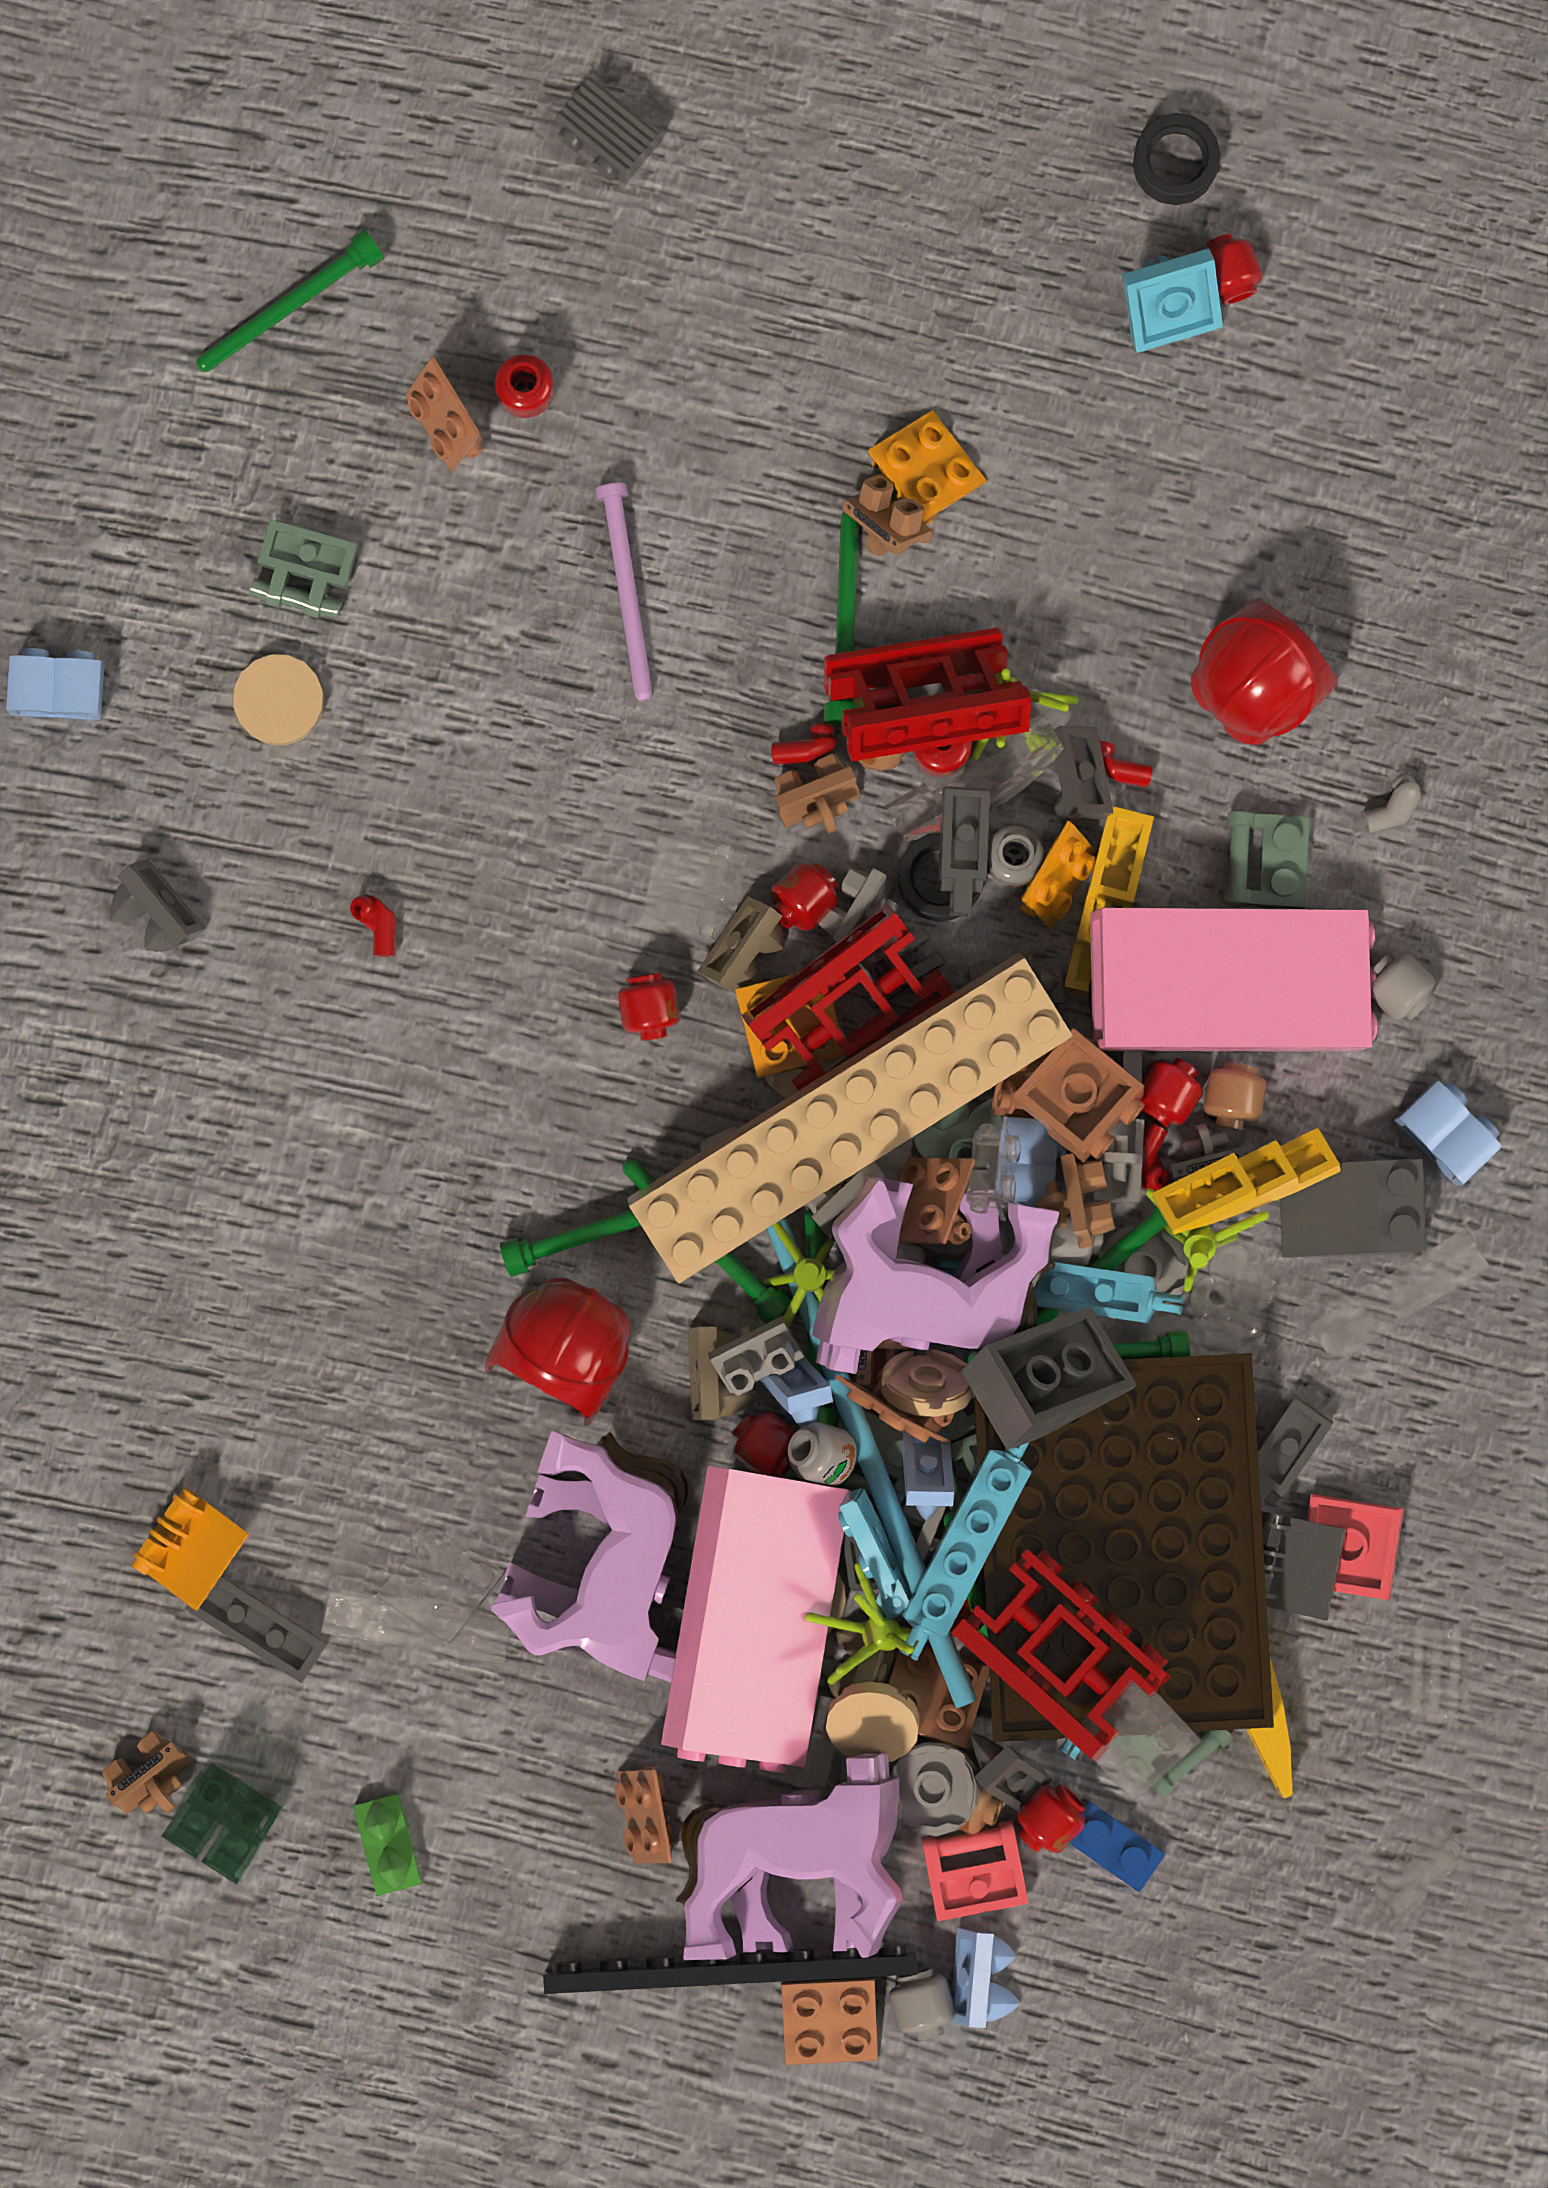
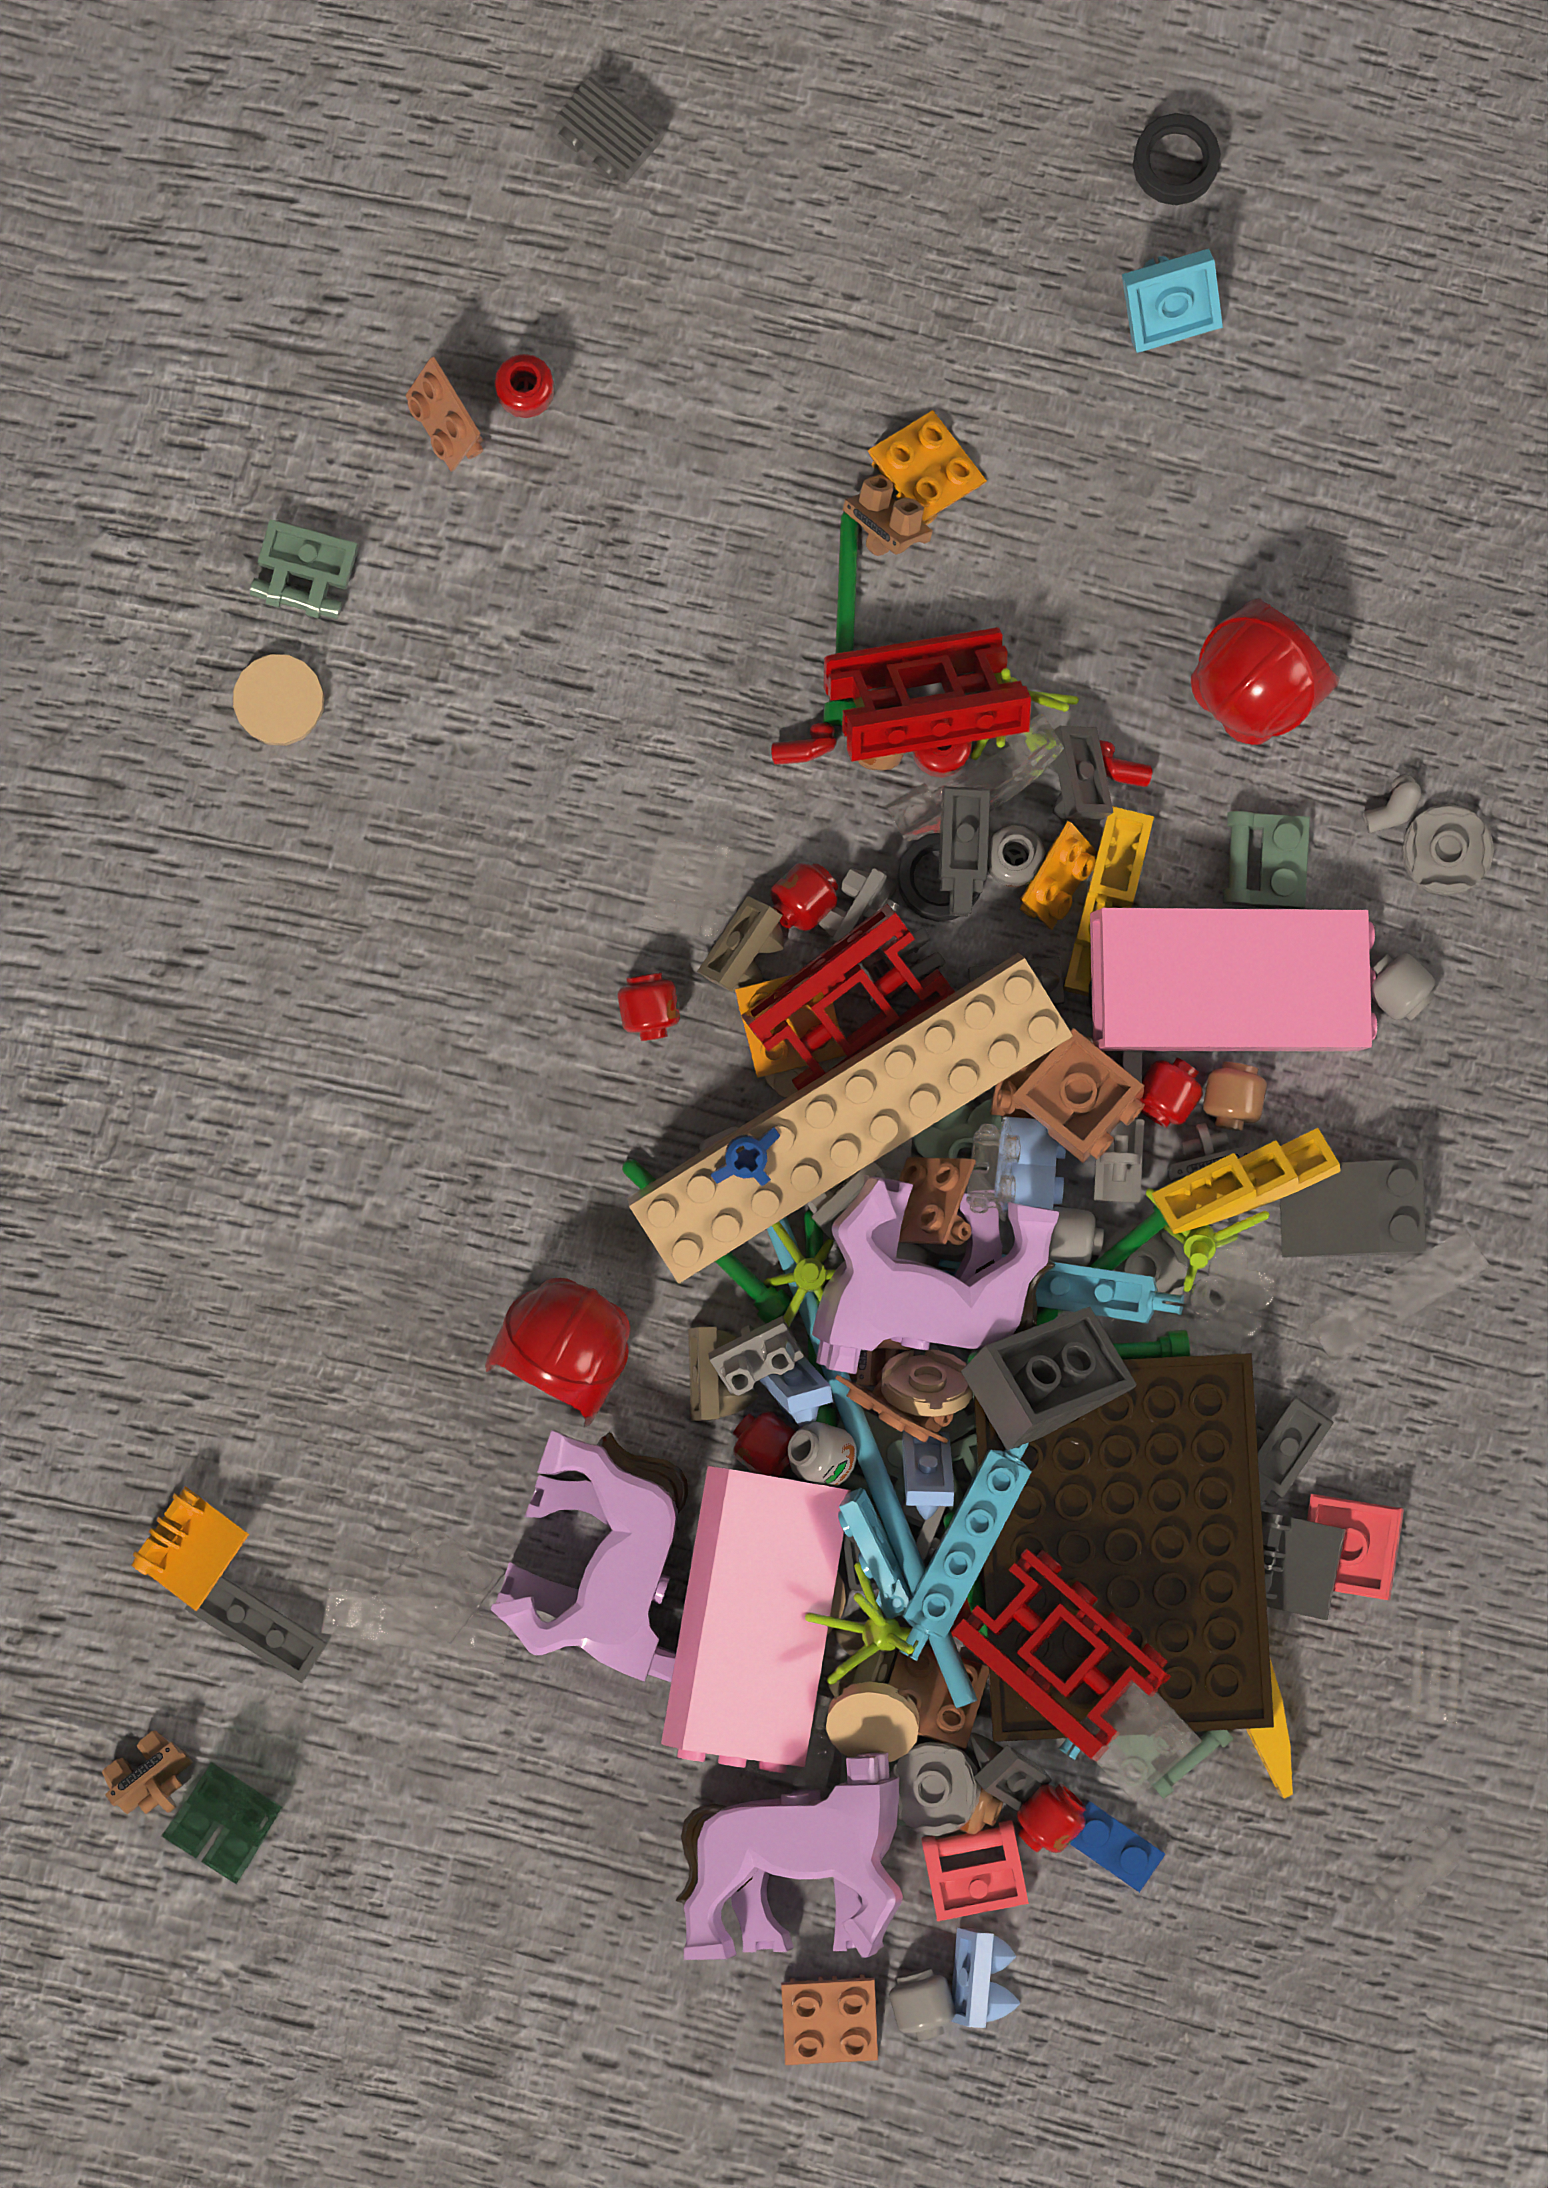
light blue brick [6,648,104,720] -> none
dark grey tile [110,859,206,952] -> none
green piece [196,228,385,372] -> none
red arm [350,894,396,957] -> none
bright green tile [353,1793,423,1896] -> none
green piece [500,1210,641,1277] -> none
black plate [543,1944,918,1994] -> none
lavender bar [595,483,653,701] -> none
nougat hinge [616,1765,675,1863] -> none
medium nougat hips [775,754,861,834] -> none
medium nougat hips [1036,1153,1115,1249] -> none
red arm [1141,1122,1170,1191] -> none
red head [1206,233,1263,305] -> none
light blue brick [1394,1080,1502,1187] -> none
none -> blue piece [710,1126,780,1186]
none -> light grey tile [1401,804,1494,896]

